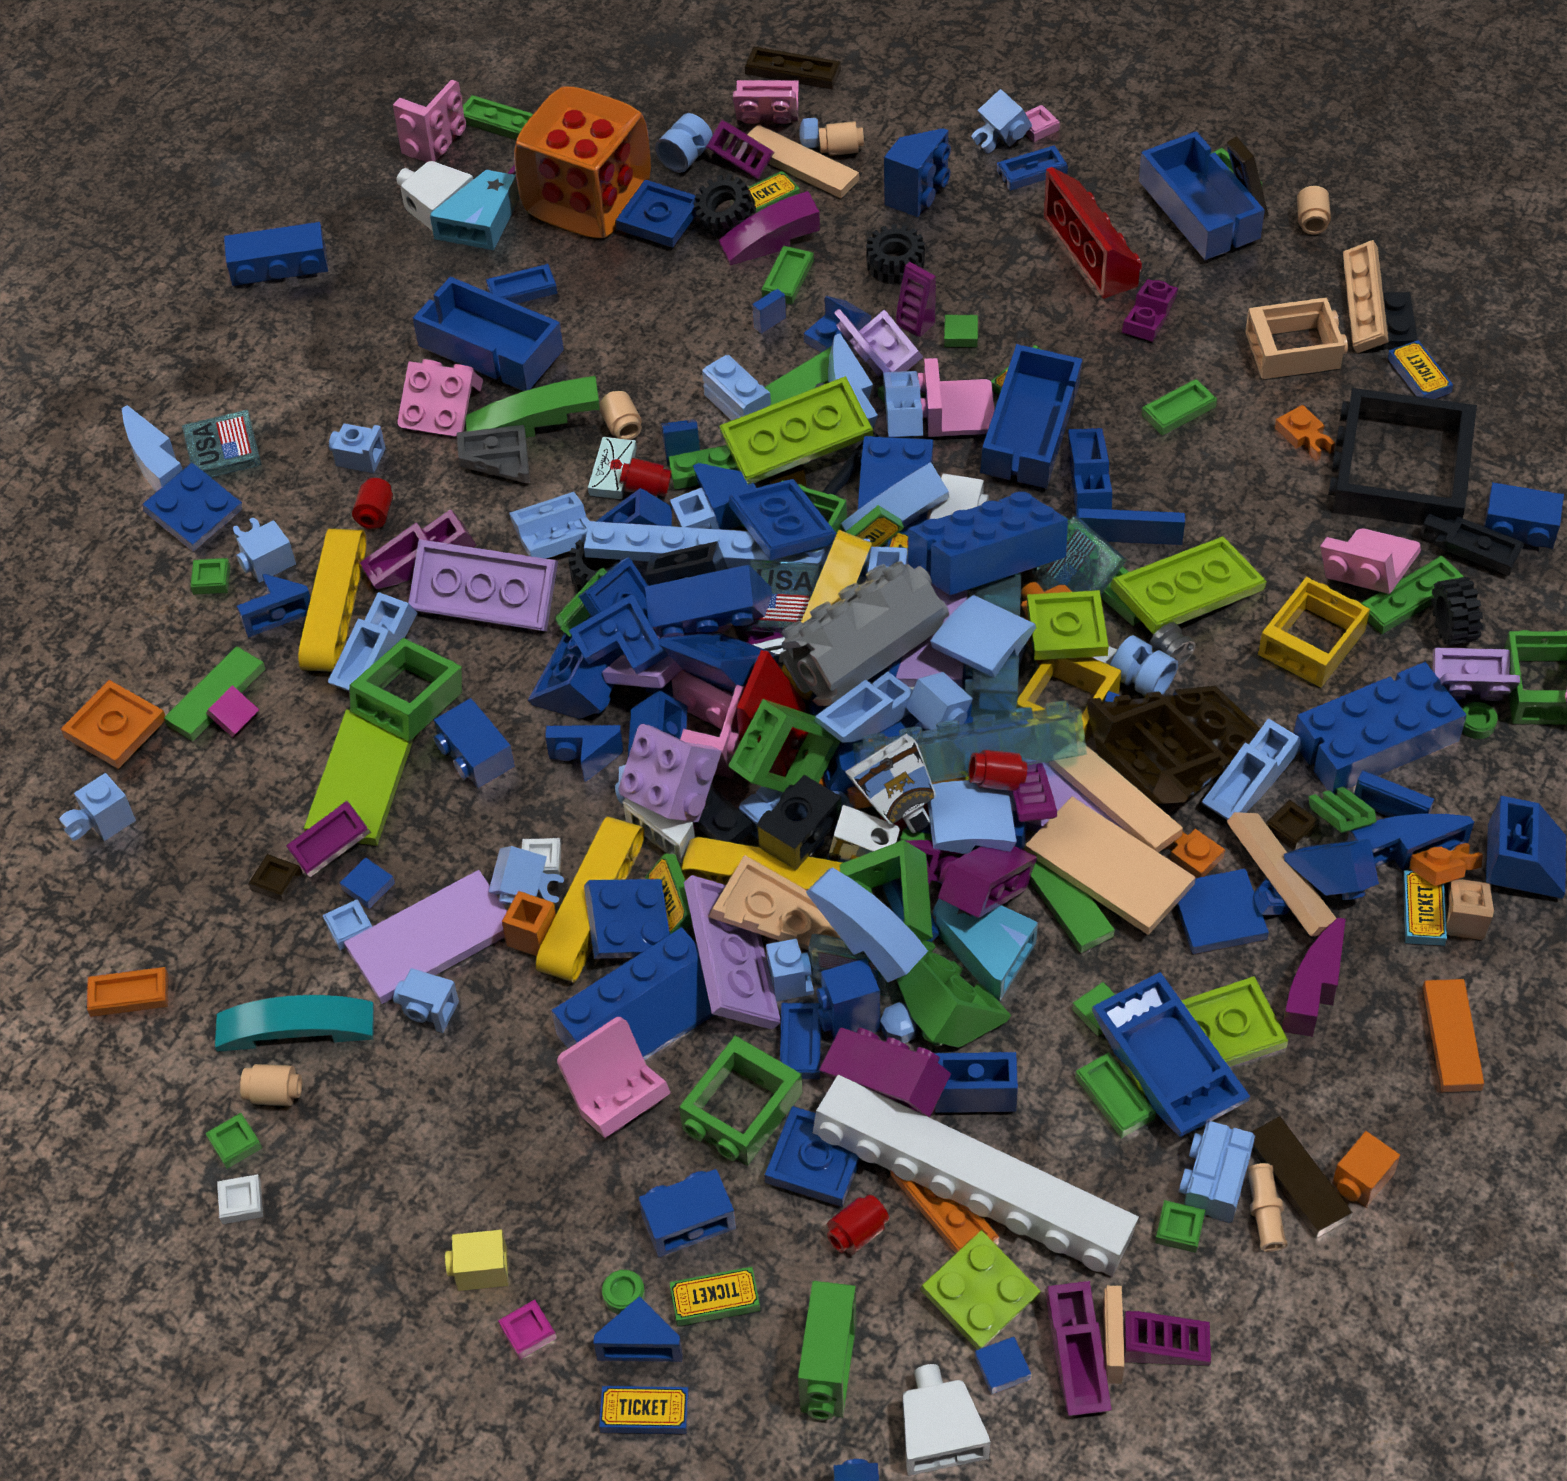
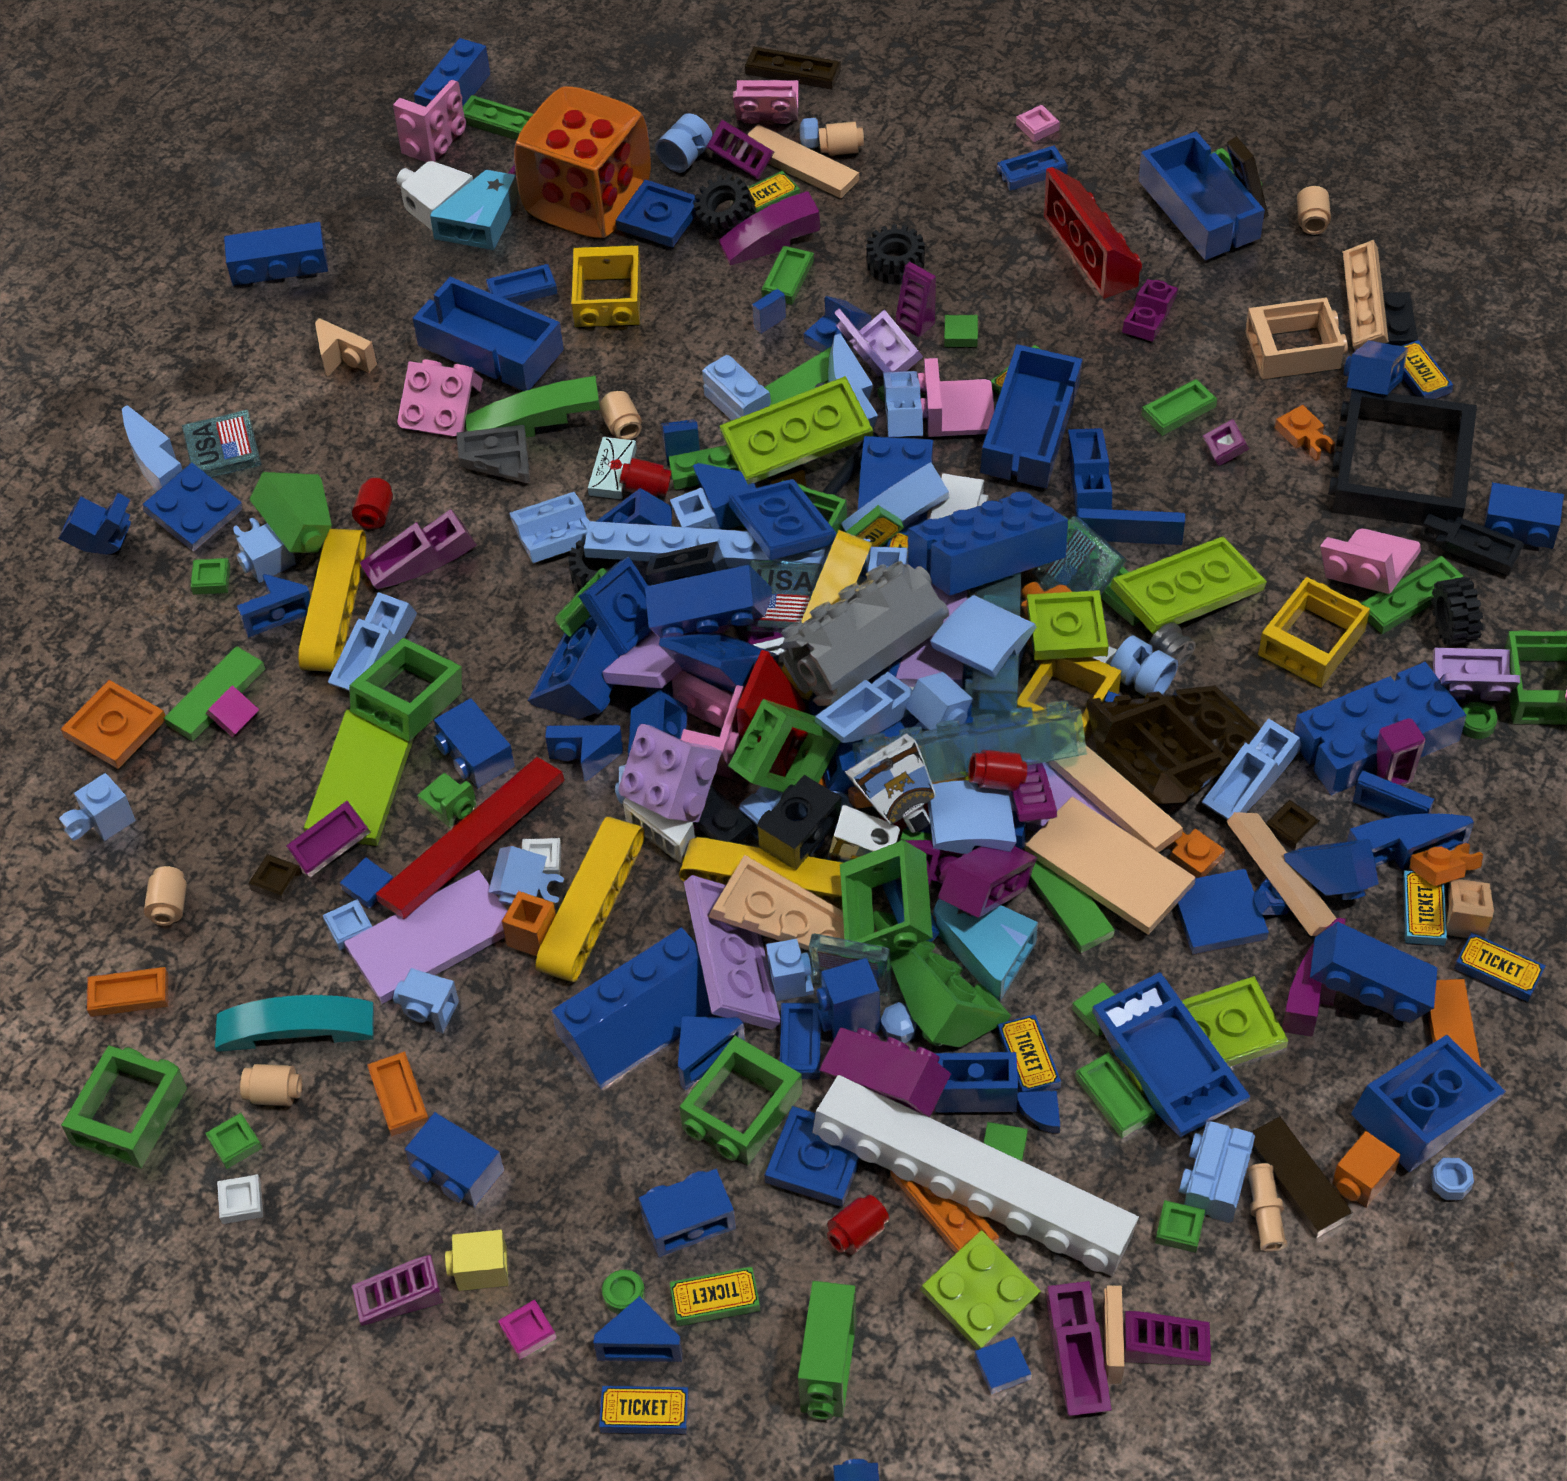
light blue brick [329,423,386,473] -> none
lavender tile [409,539,558,631] -> none
bright pink bracket [557,1017,671,1138] -> none
blue plate [569,594,669,674] -> none
blue plate [584,879,670,959] -> none
tile [645,853,692,934] -> none
light blue slope [806,867,928,982] -> none
blue slope [884,128,951,217] -> none
white torso [903,1364,990,1476] -> none
light blue brick [971,89,1032,154] -> none
bright green tile [1308,786,1376,833] -> none
blue slope [1486,796,1566,898] -> none
none -> blue brick [58,493,131,555]
none -> bright green window [61,1045,187,1169]
none -> light nougat brick [144,866,187,926]
none -> bright green slope [249,472,332,553]
none -> light nougat slope [315,318,377,377]
none -> magenta slope [352,1254,443,1326]
none -> orange tile [367,1051,429,1137]
none -> red tile [376,757,565,919]
none -> blue brick [405,1112,504,1208]
none -> blue brick [414,38,490,107]
none -> bright green bracket [417,772,477,828]
none -> yellow window [571,245,641,327]
none -> blue slope [678,1016,745,1090]
none -> bright green tile [984,1122,1028,1162]
none -> tile [997,1014,1061,1092]
none -> blue tile [1017,1090,1060,1133]
none -> magenta tile [1203,419,1249,466]
none -> blue brick [1310,921,1438,1023]
none -> blue brick [1344,340,1408,395]
none -> blue slope [1351,1035,1506,1172]
none -> magenta slope [1377,718,1426,786]
none -> light blue tile [1431,1158,1474,1200]
none -> tile [1454,932,1546,1002]

